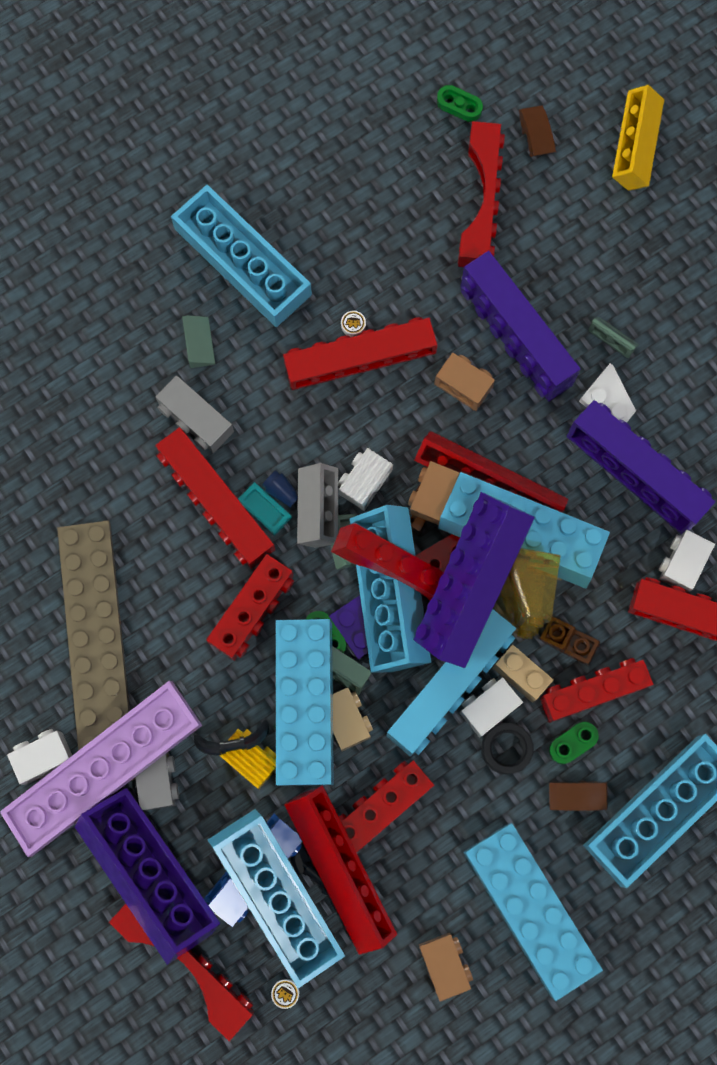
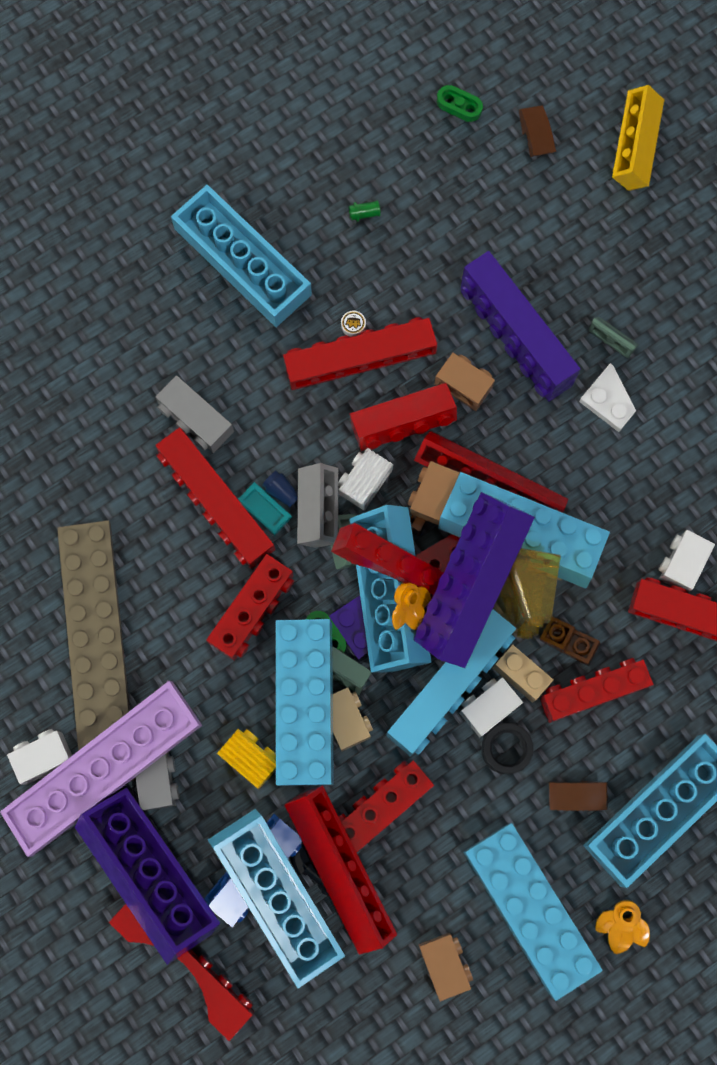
sand green slope [182,315,216,368] -> none
black piece [194,720,269,756] -> none
tile [271,979,299,1009] -> none
red arch [458,121,505,267] -> none
green plate [549,722,599,764] -> none
dark purple brick [566,400,716,535] -> none
none -> green pin [349,200,380,222]
none -> red brick [349,383,457,451]
none -> light orange plate [392,583,431,630]
none -> light orange plate [595,900,650,954]

